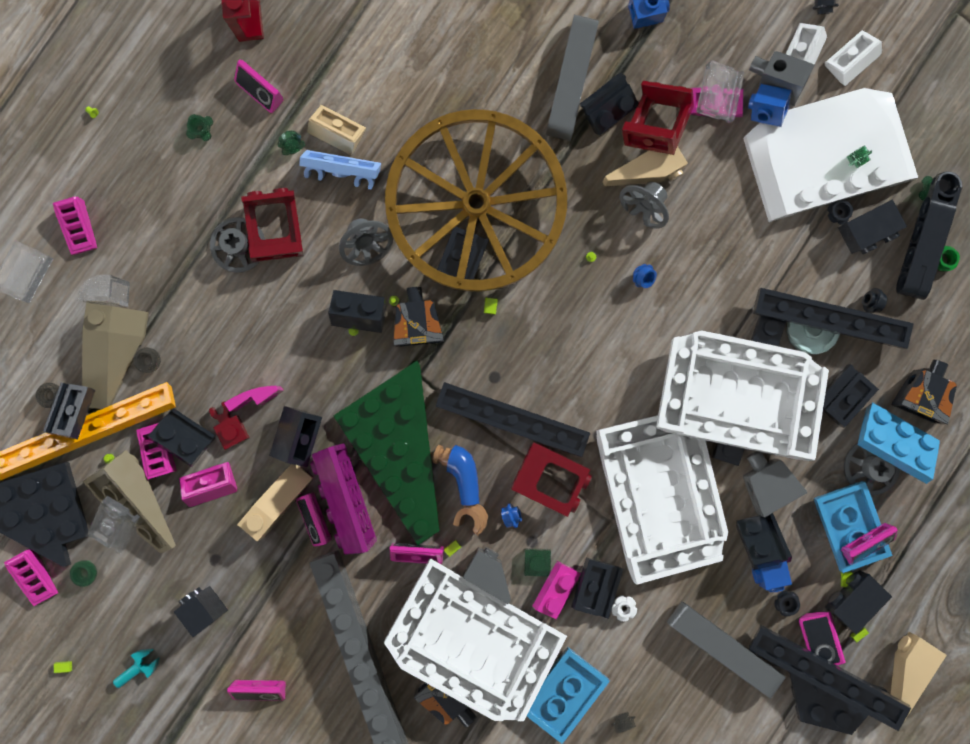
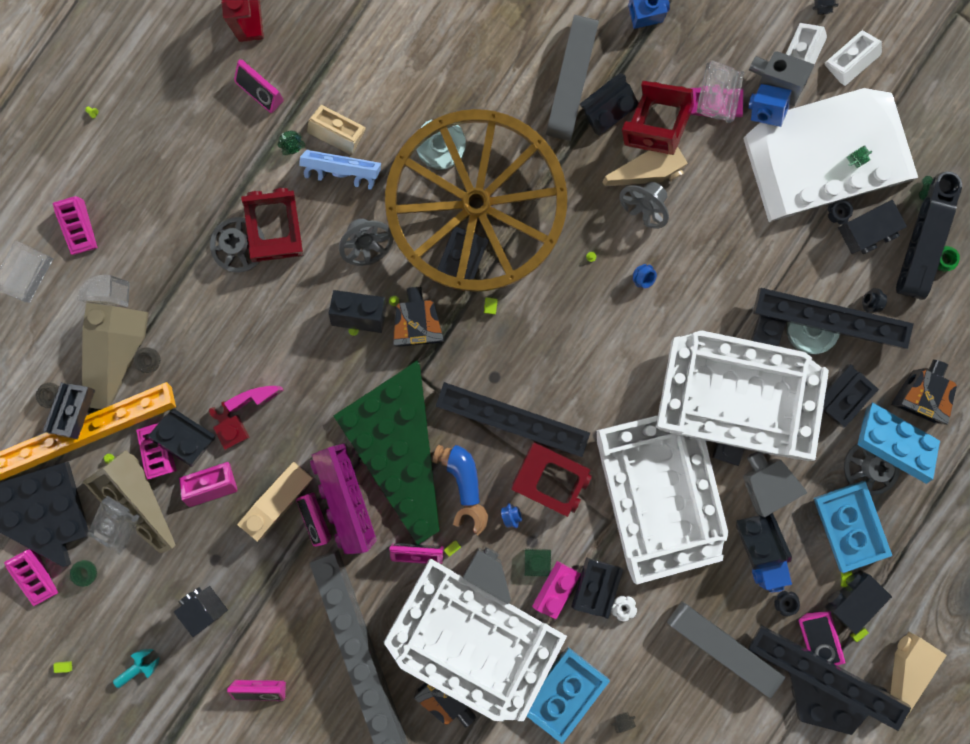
clear green plate [186,114,214,141] -> none
black brick [269,406,322,467] -> none
dark pink slope [841,523,898,565] -> none
none -> light aqua tile [416,120,466,170]

